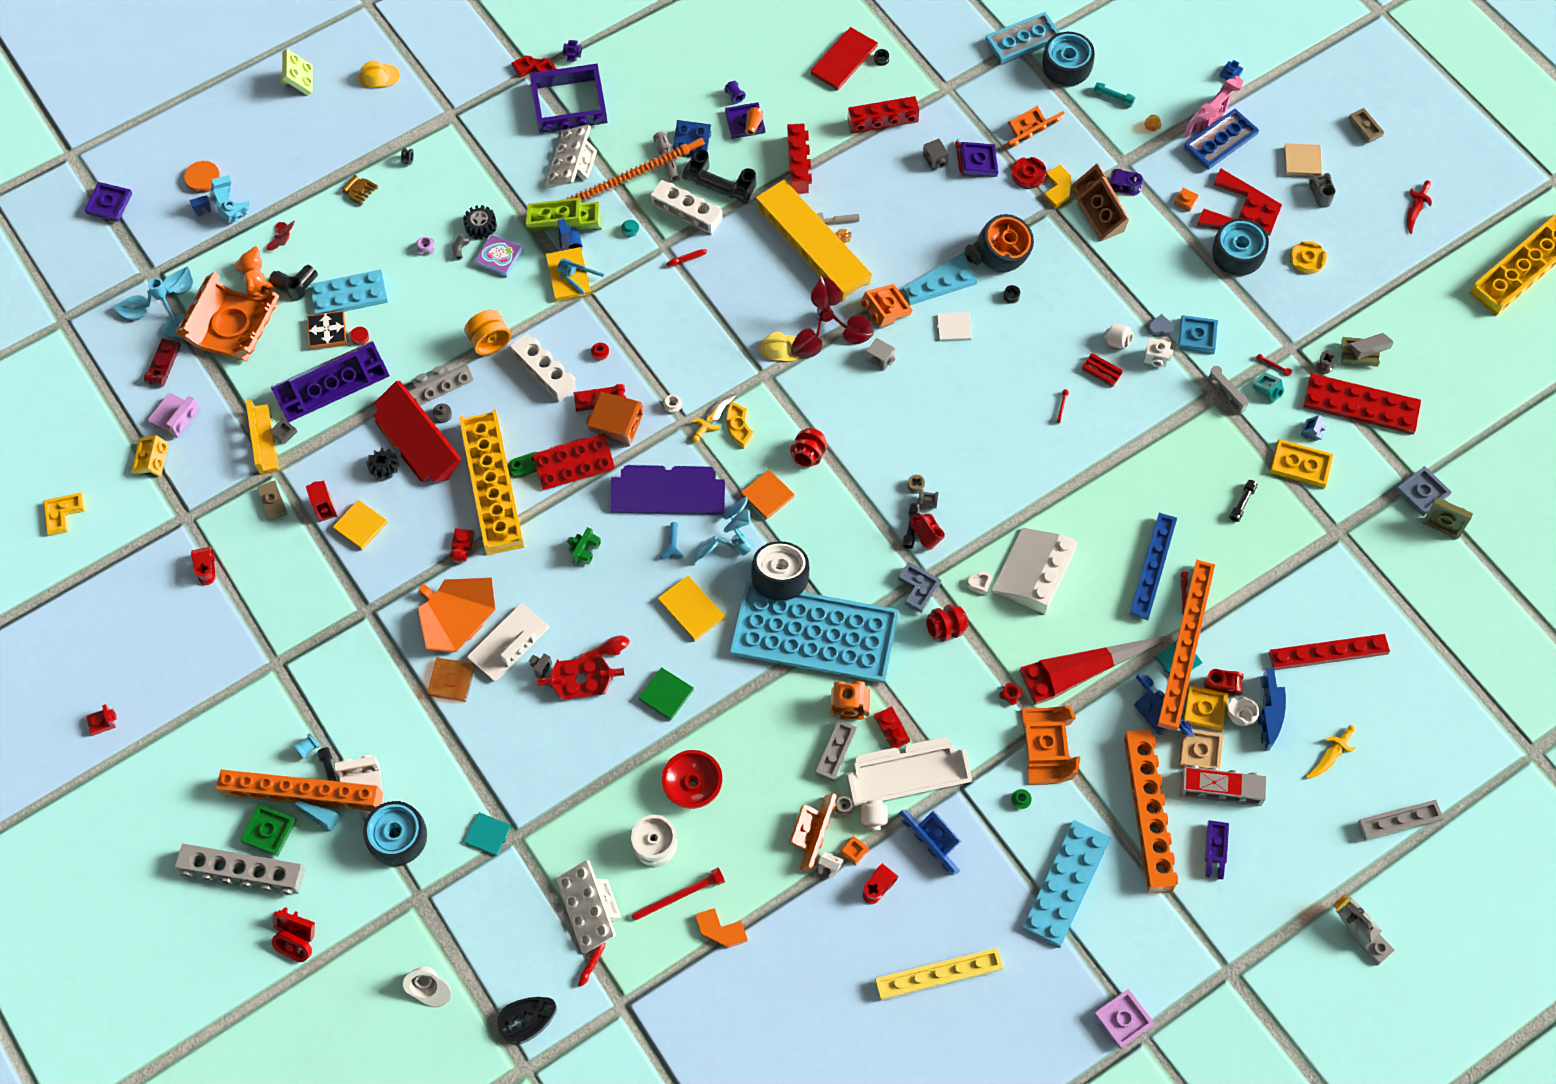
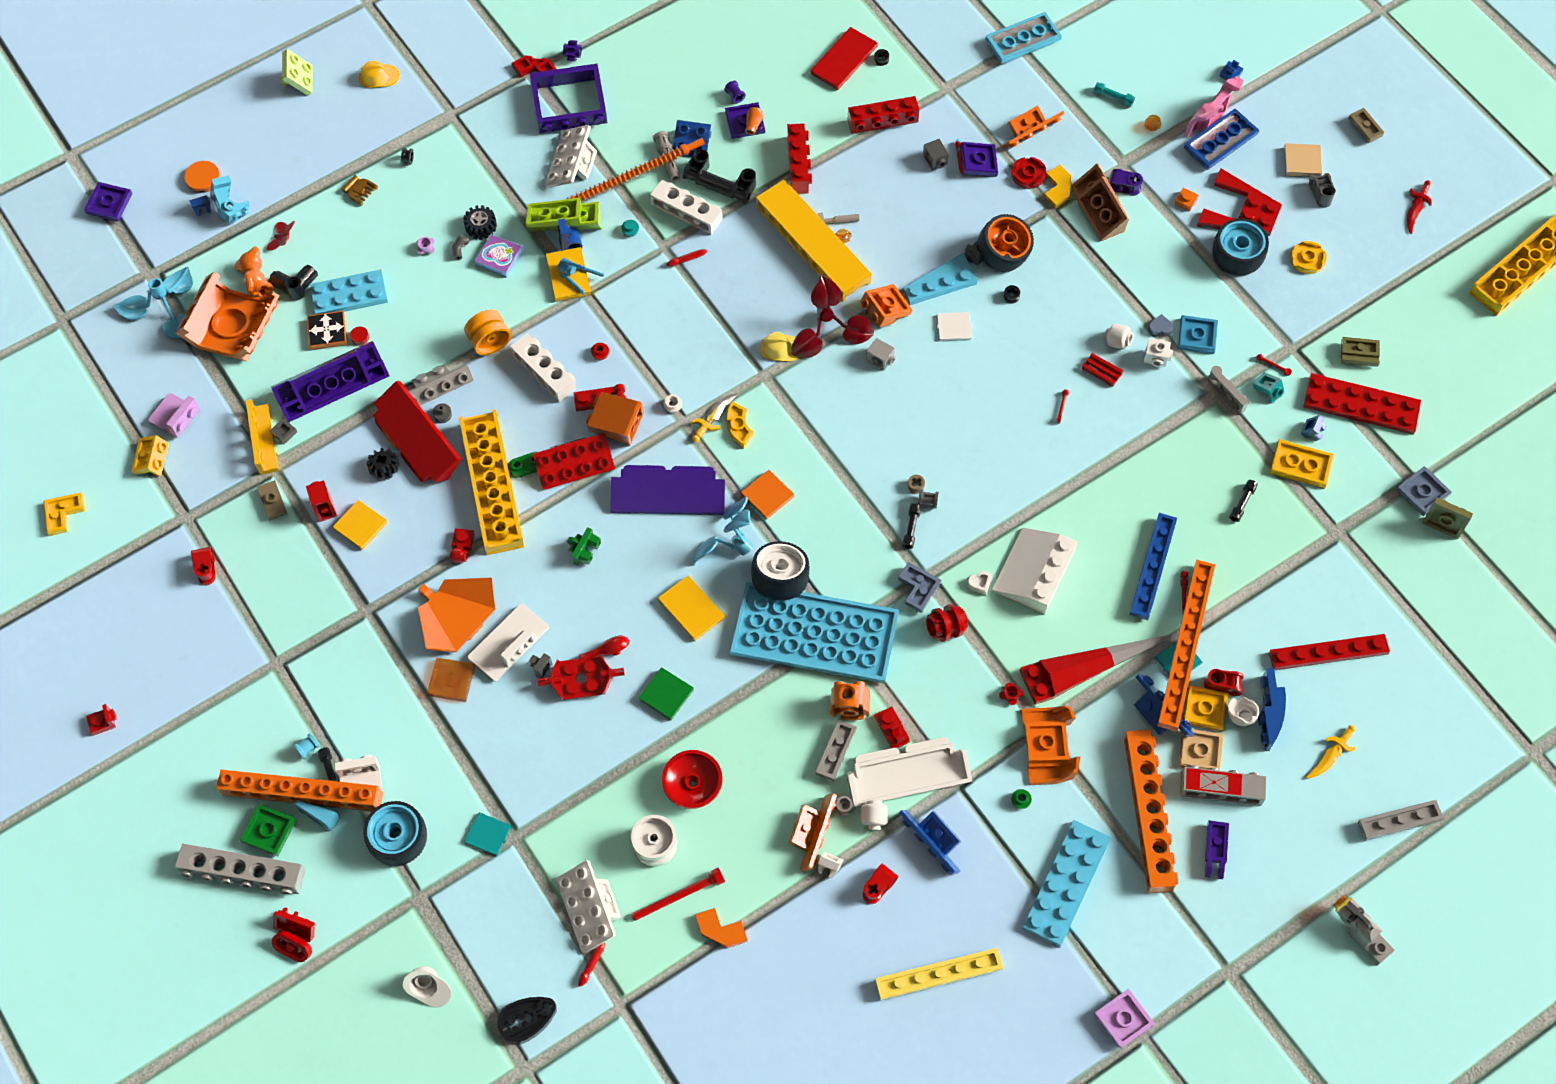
dark red plate [144,338,181,386] -> none
dark azure piece [659,522,684,559] -> none
red piece [790,428,827,468] -> none
orange tile [840,836,869,865] -> none
red piece [910,514,945,550] -> none
wheel [1042,31,1095,86] -> none
dark grey bush [1316,351,1337,374] -> none
light grey slope [1349,333,1394,359] -> none

